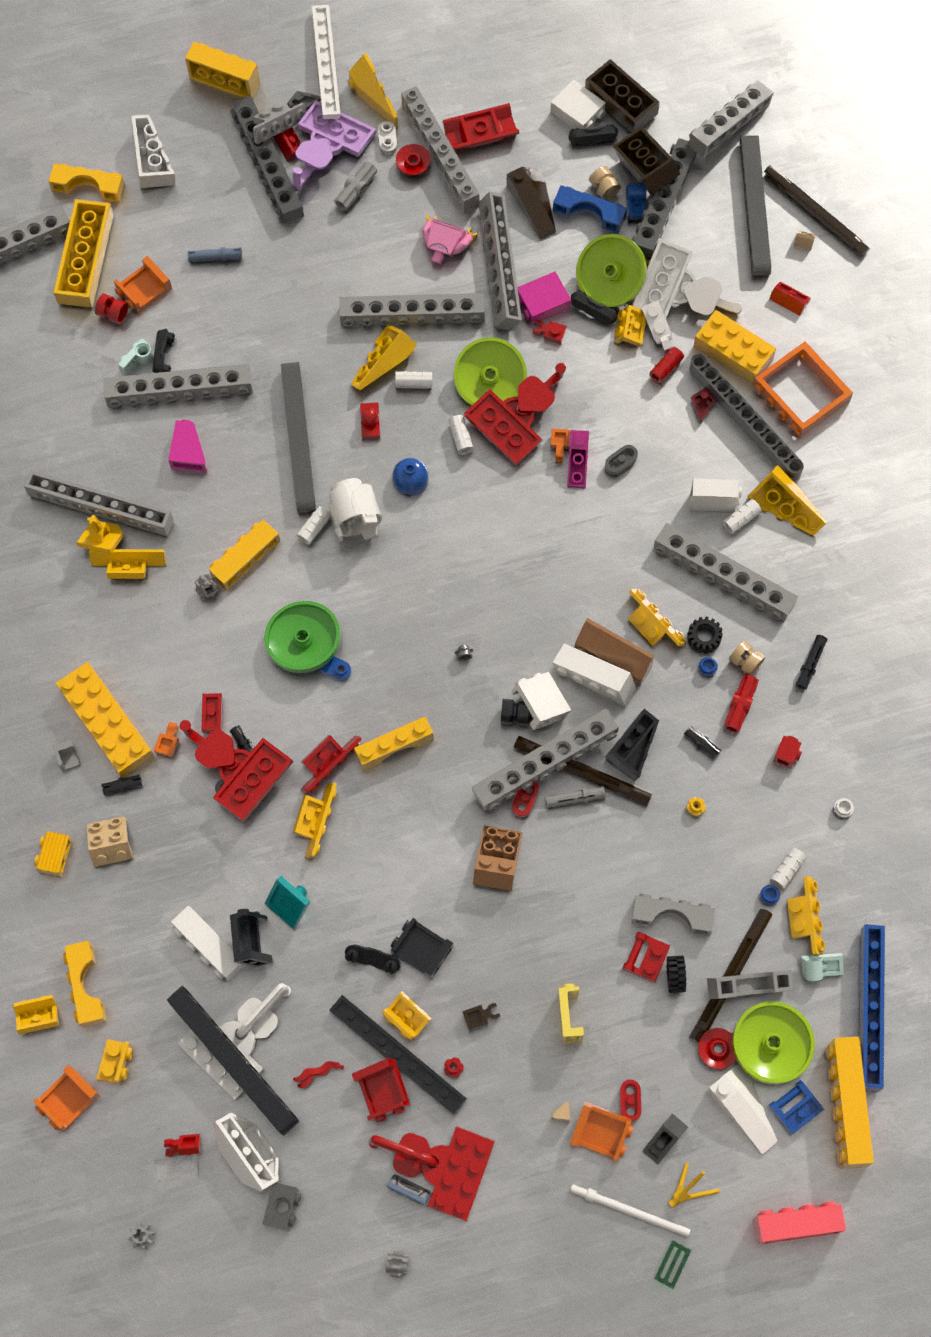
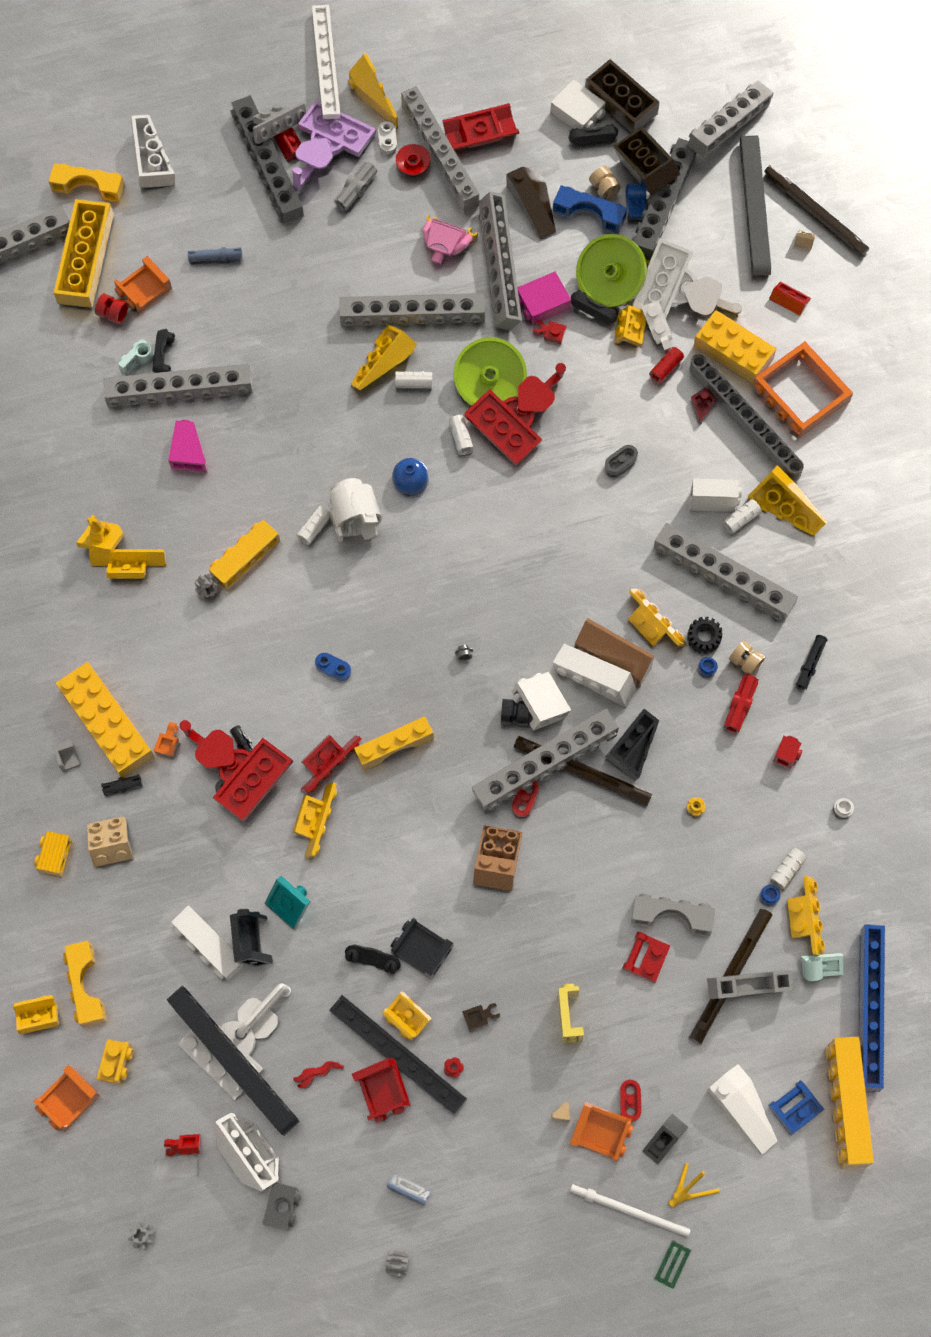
light grey brick [24,470,174,536] -> none
yellow brick [185,41,261,99] -> none
red plate [201,693,223,733] -> none
bright green dish [264,601,341,673] -> none
dark grey beam [281,362,316,513] -> none
dark grey piece [287,91,321,110] -> none
red tile [360,402,380,439] -> none
red plate [369,1126,495,1221] -> none
light grey pin [546,786,606,808] -> none
orange plate [551,429,570,462] -> none
dark pink slope [567,429,589,487] -> none
black tyre [666,955,687,993] -> none
black pin [684,725,721,759] -> none
red dish [698,1028,736,1069] -> none
lime dish [732,1001,815,1084] -> none
coral brick [753,1201,846,1245] -> none

